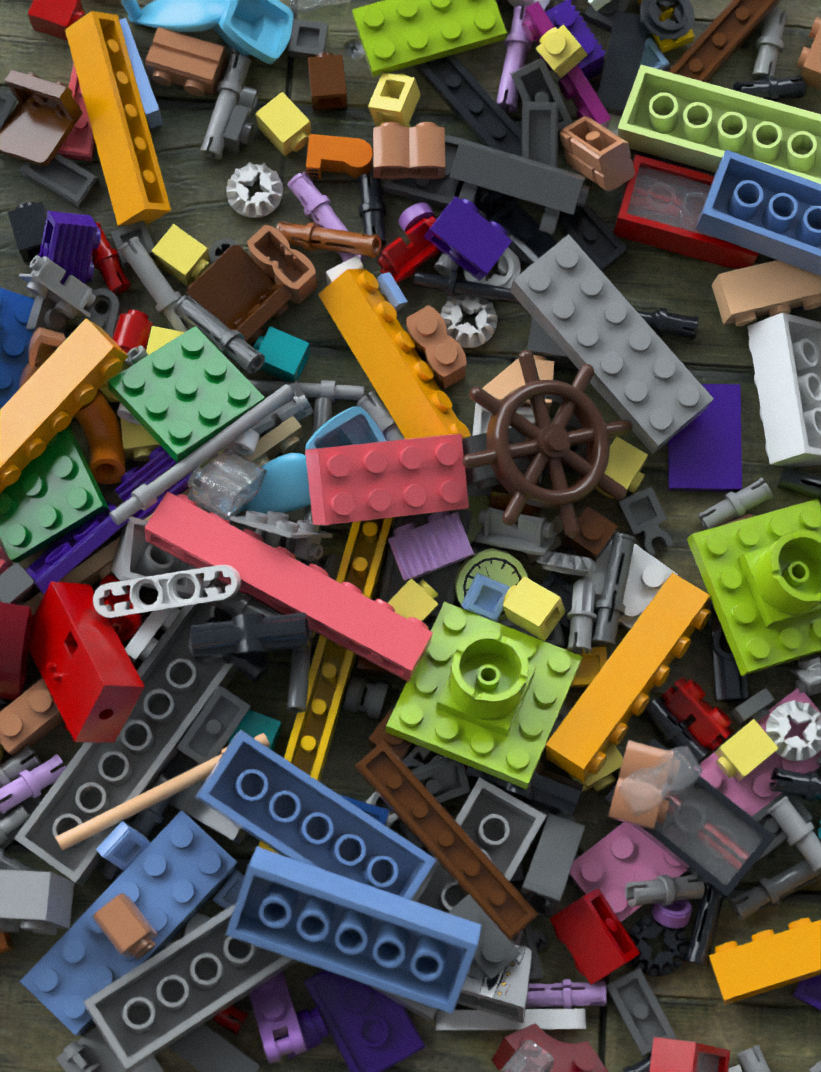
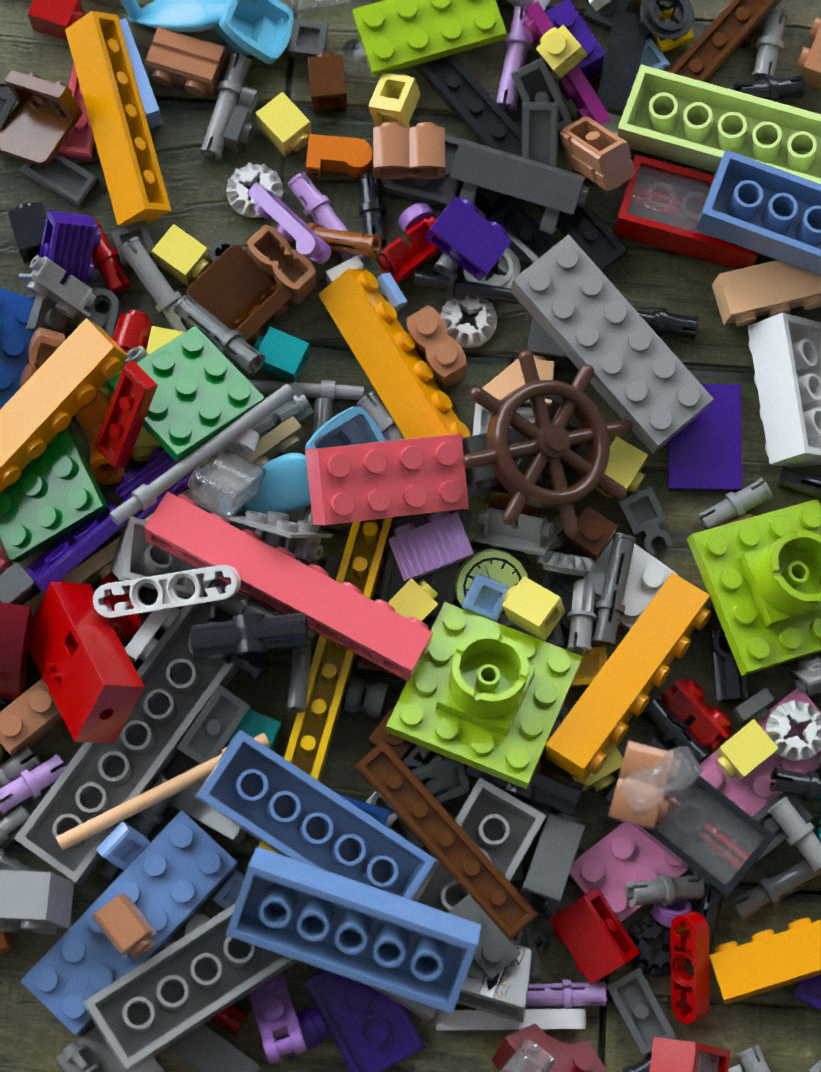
none -> red tile [94,361,158,469]
none -> plate [247,182,331,264]
none -> red beam [670,911,710,1025]

